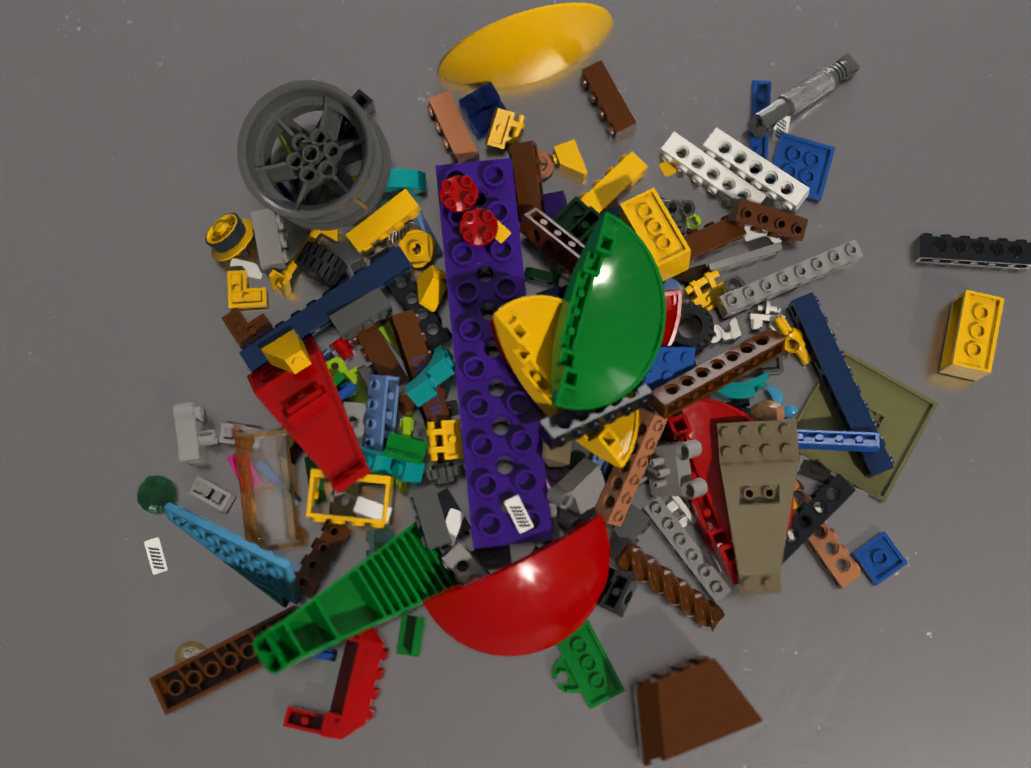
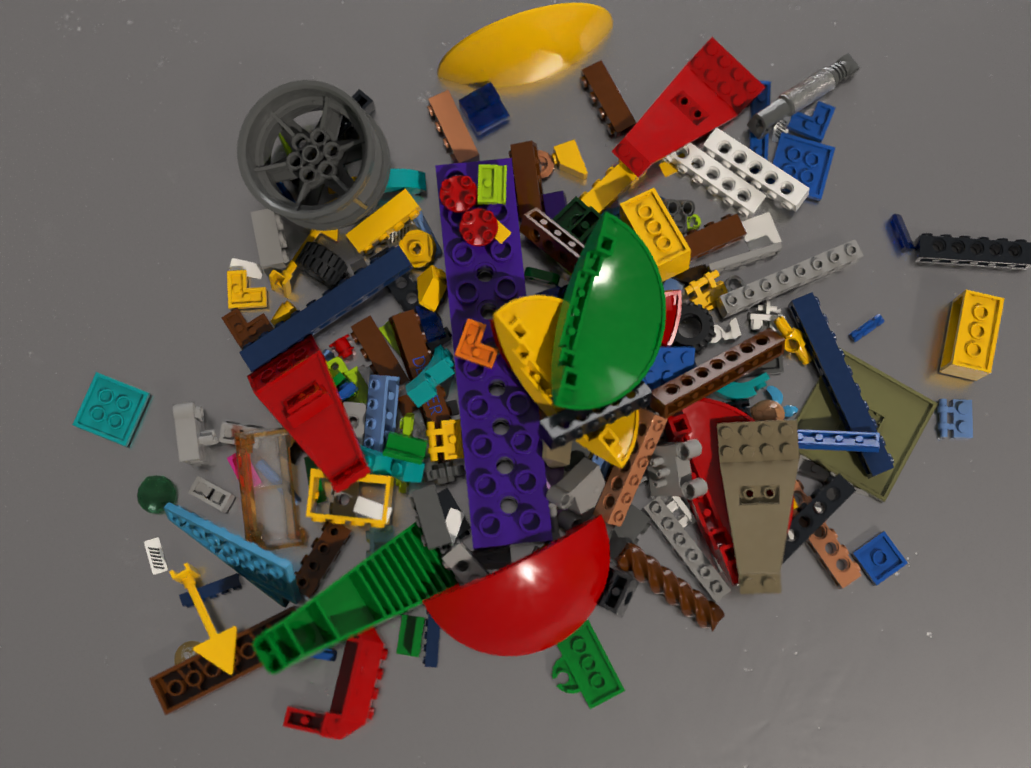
yellow piece [205,213,254,261] -> none
yellow slope [261,329,312,374] -> none
dark grey brick [329,287,393,341] -> none
yellow plate [485,107,525,150] -> none
white sticker [504,495,534,534] -> none
reddish brown windscreen [633,655,763,766] -> none
reddish brown brick [728,198,808,244] -> none
none -> teal plate [72,372,150,447]
none -> yellow piece [169,563,237,675]
none -> dark blue piece [179,573,243,608]
none -> yellow cone [270,300,298,326]
none -> clear blue slope [415,306,446,343]
none -> dark blue piece [423,609,440,667]
none -> orange plate [455,318,499,369]
none -> lime plate [478,164,507,205]
none -> red wing [611,37,766,178]
none -> blue plate [787,101,836,143]
none -> blue axle [850,314,884,342]
none -> clear blue slope [888,214,915,253]
none -> medium blue plate [937,399,973,439]

